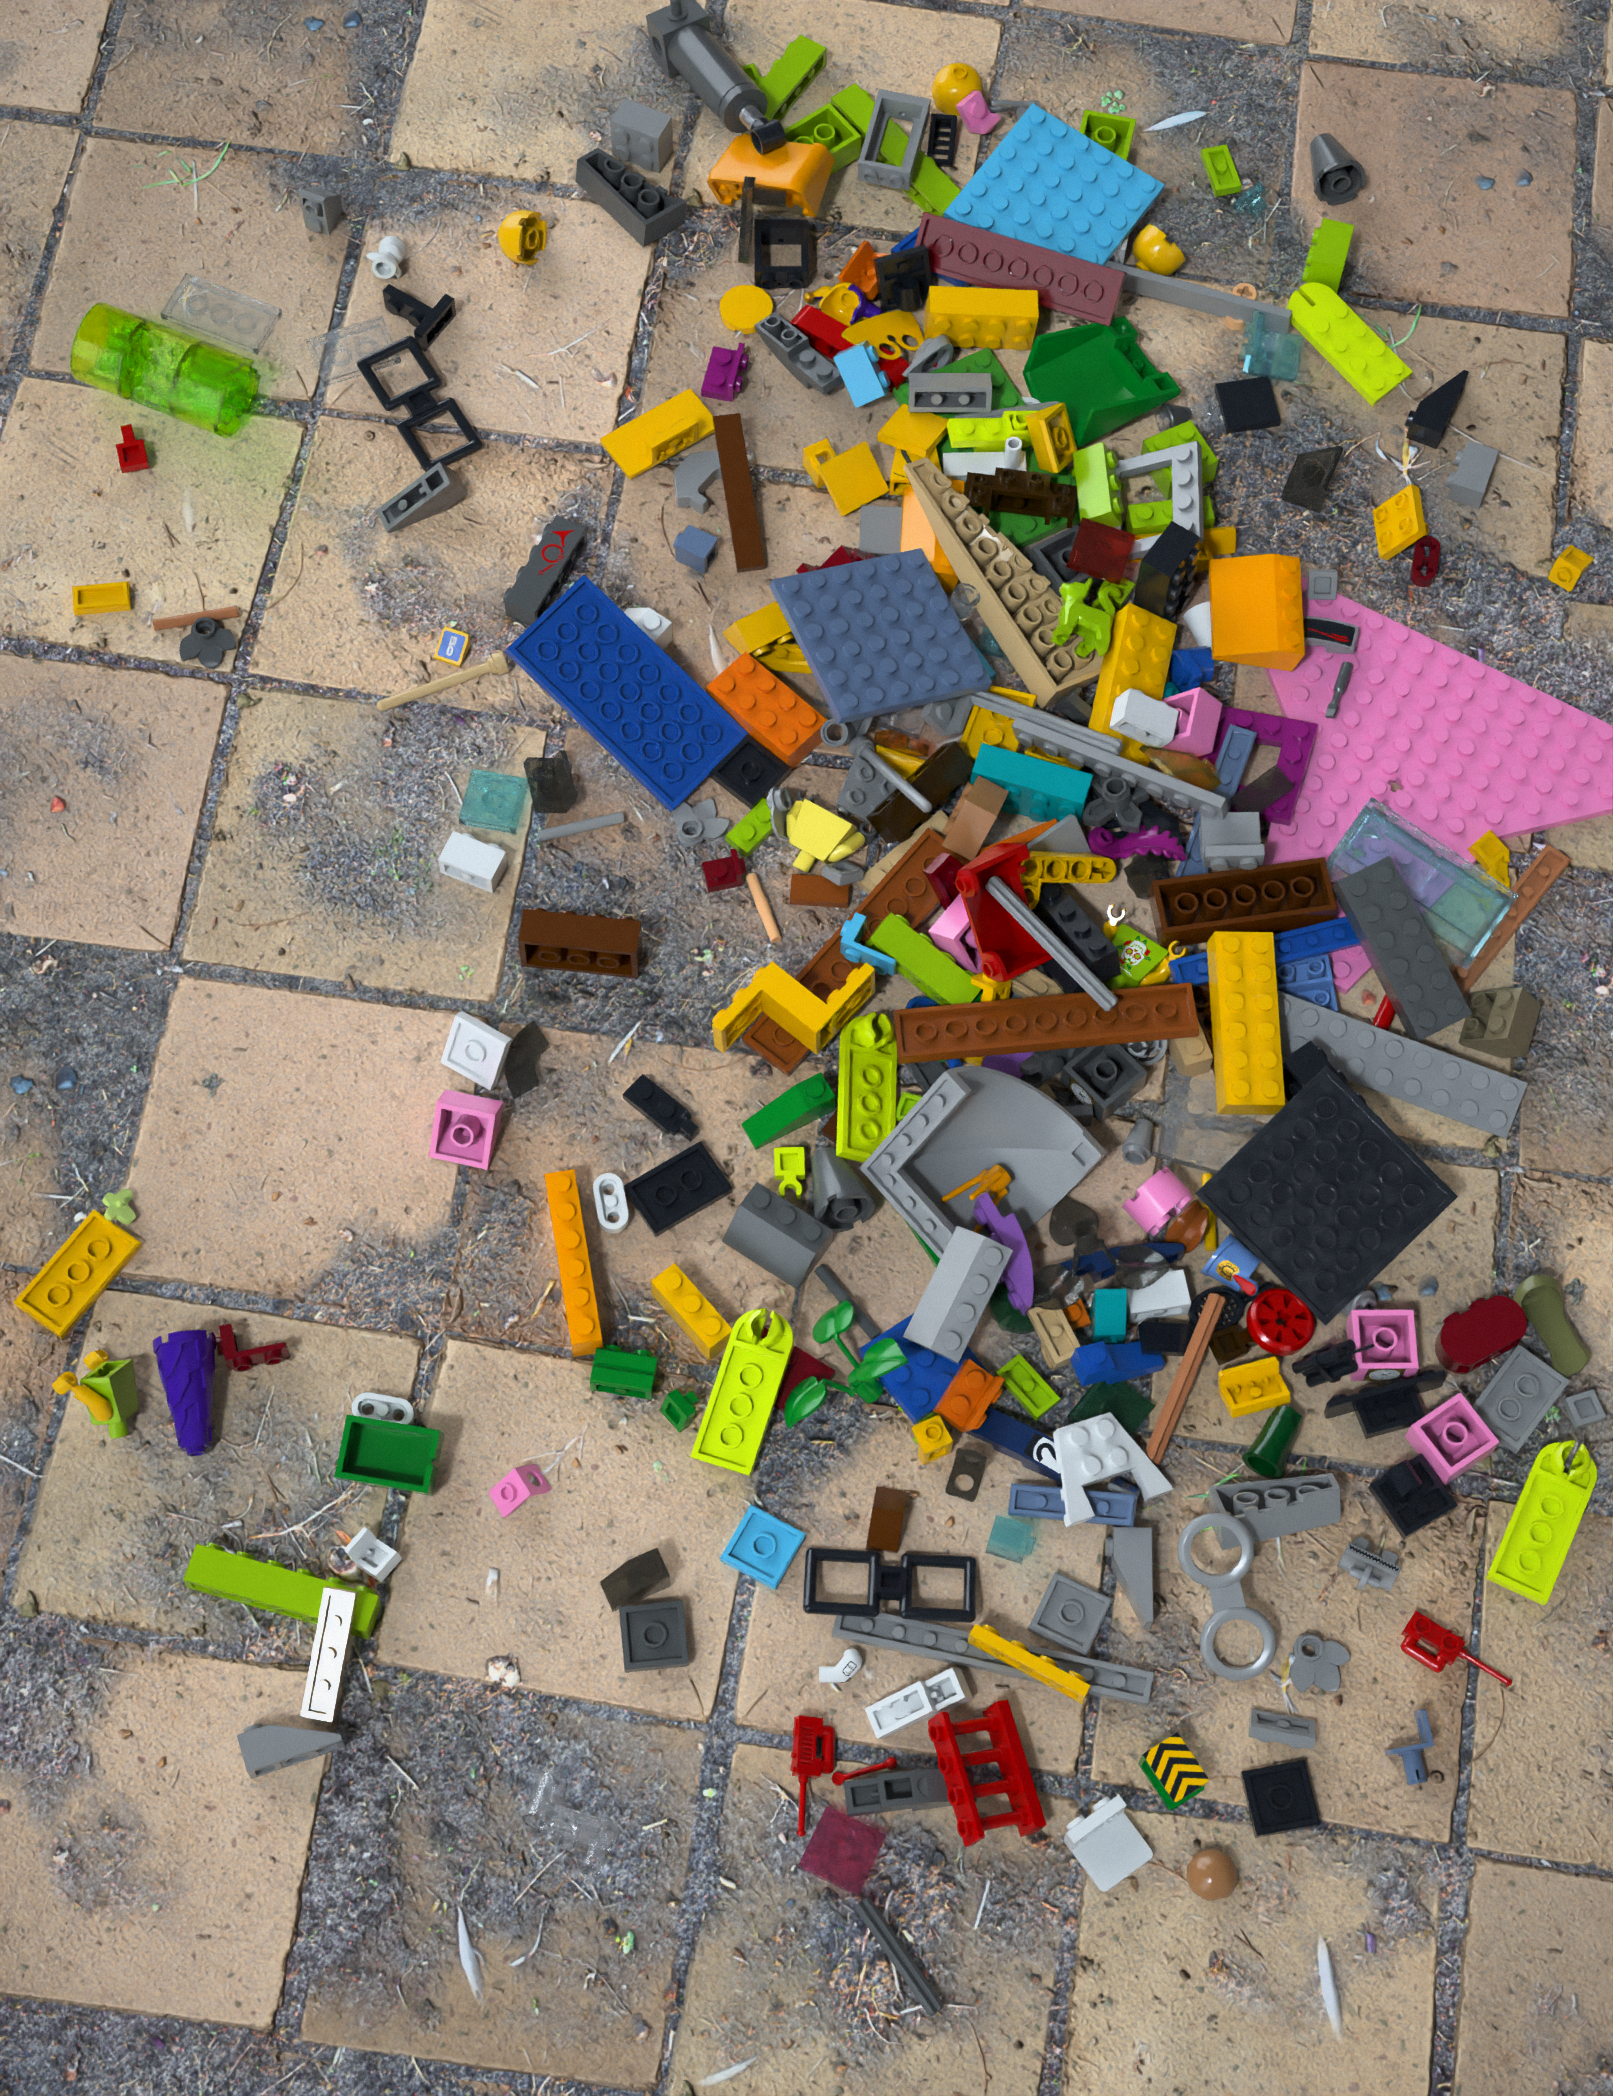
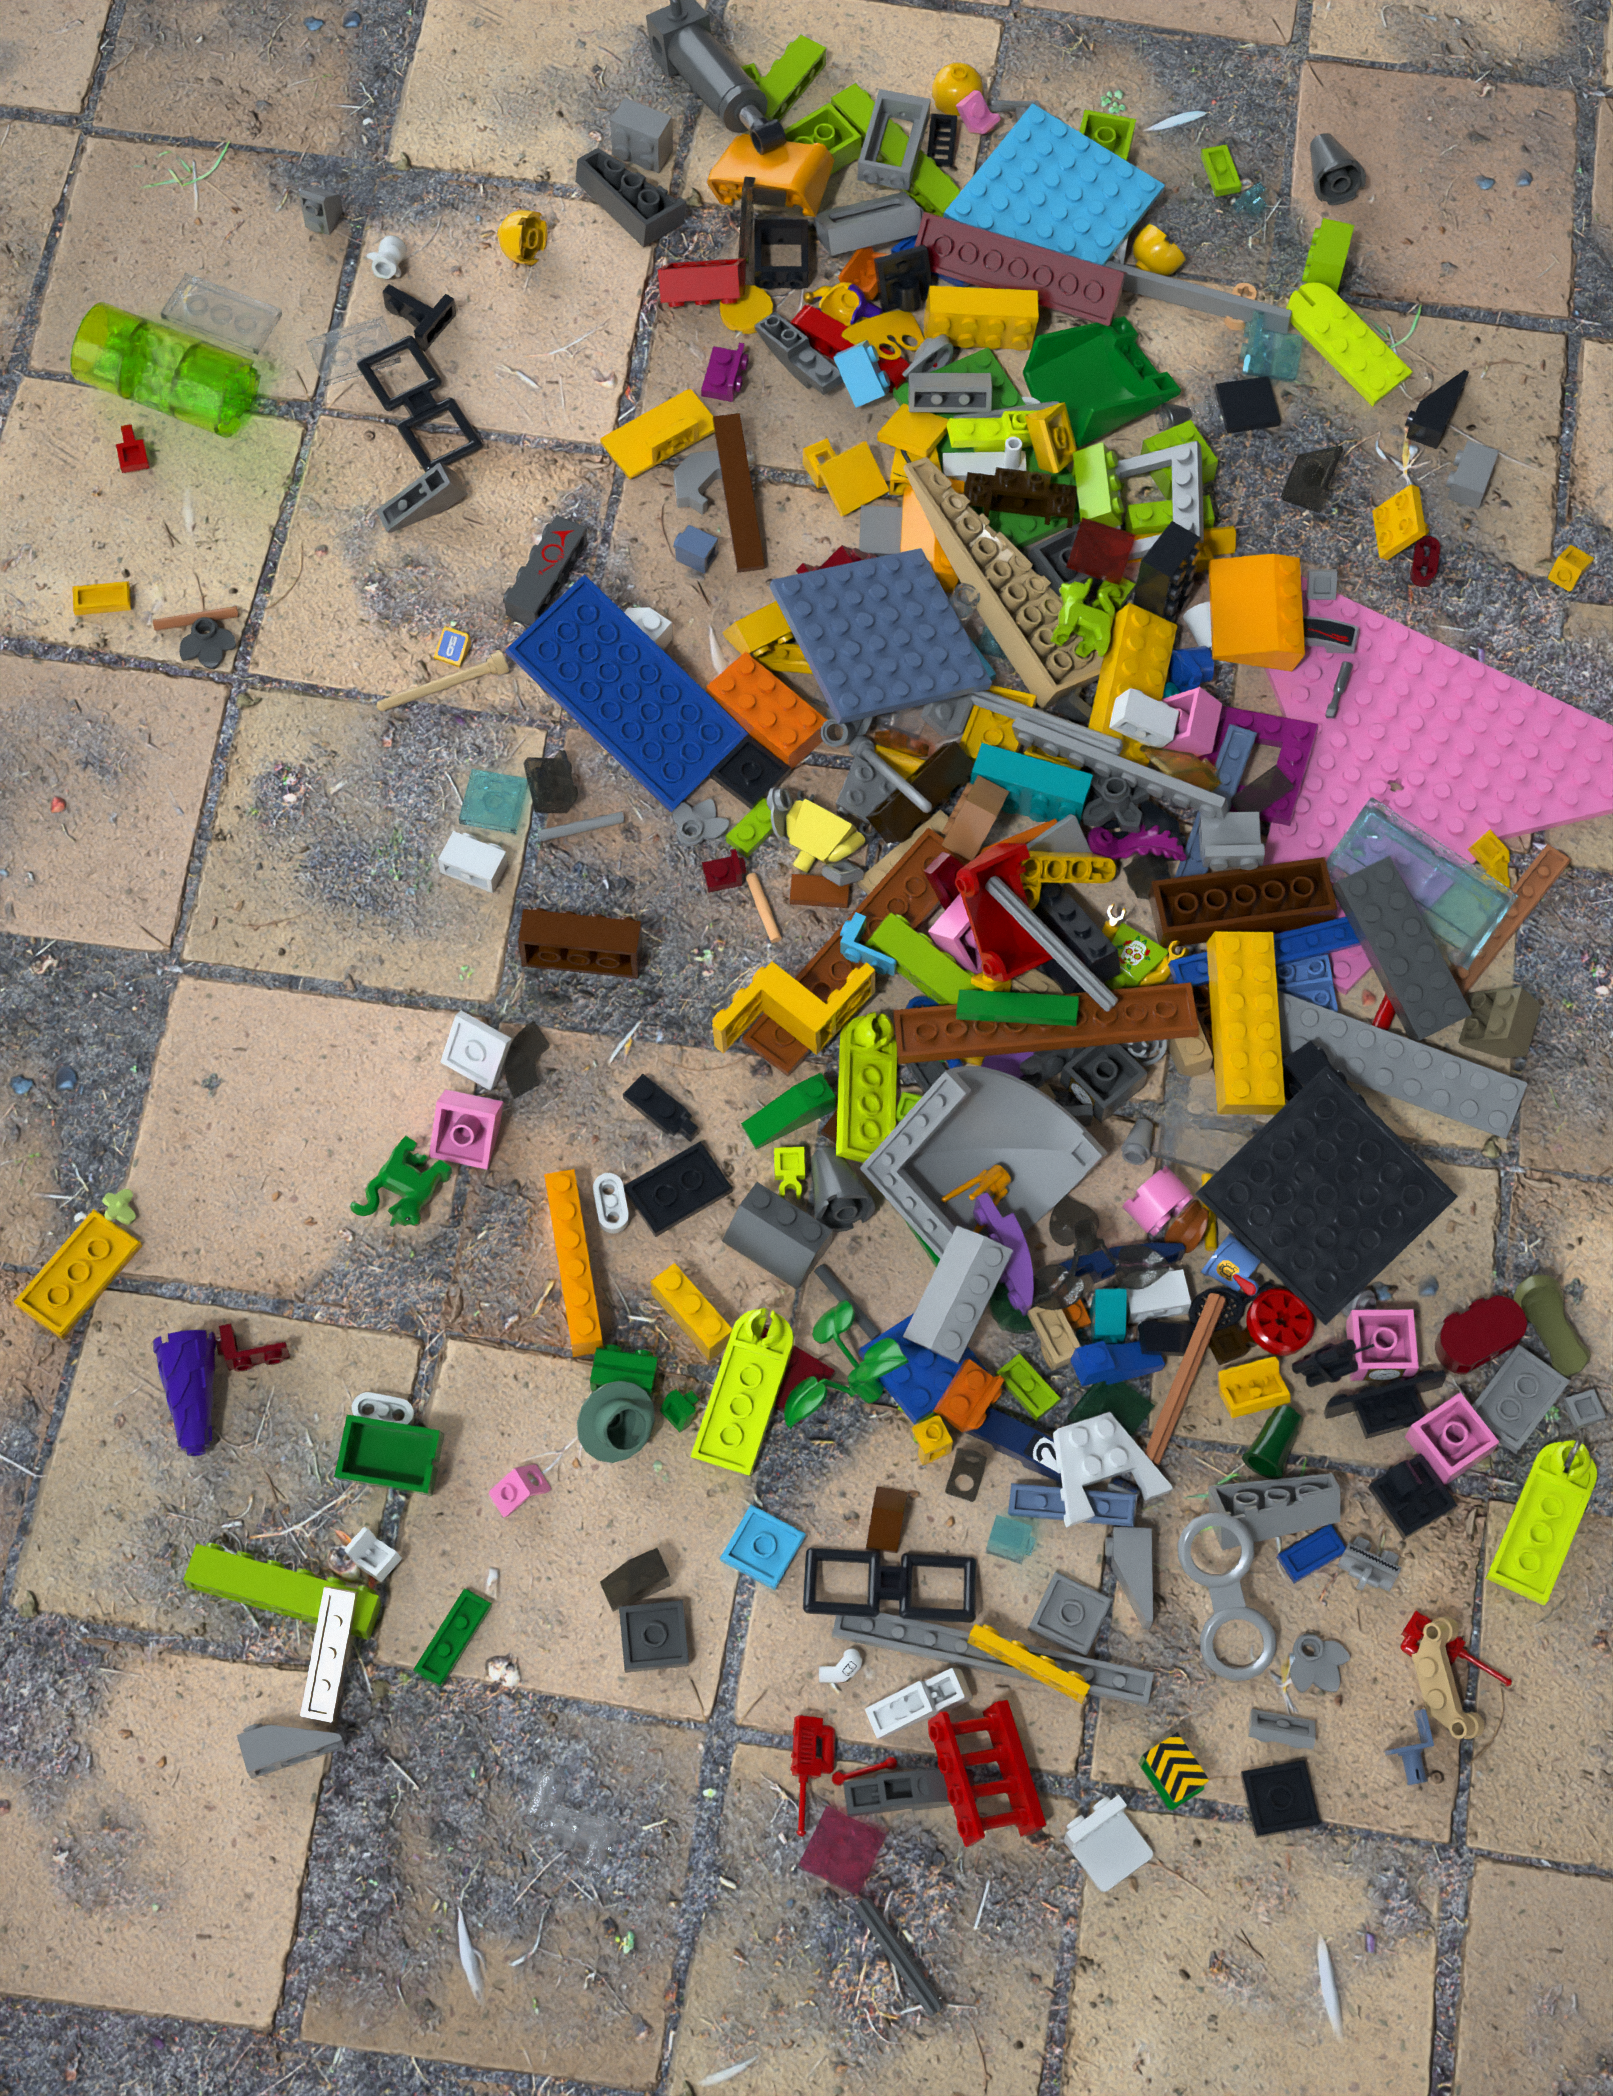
lime torso [52,1350,138,1438] -> none
medium nougat hair [1187,1849,1238,1901] -> none
none -> green animal [350,1135,452,1227]
none -> green tile [413,1588,492,1688]
none -> sand green helmet [577,1381,655,1463]
none -> red slope [658,258,746,307]
none -> light grey piece [814,191,924,256]
none -> green tile [956,990,1079,1026]
none -> blue tile [1276,1524,1346,1584]
none -> tan plate [1412,1616,1485,1740]

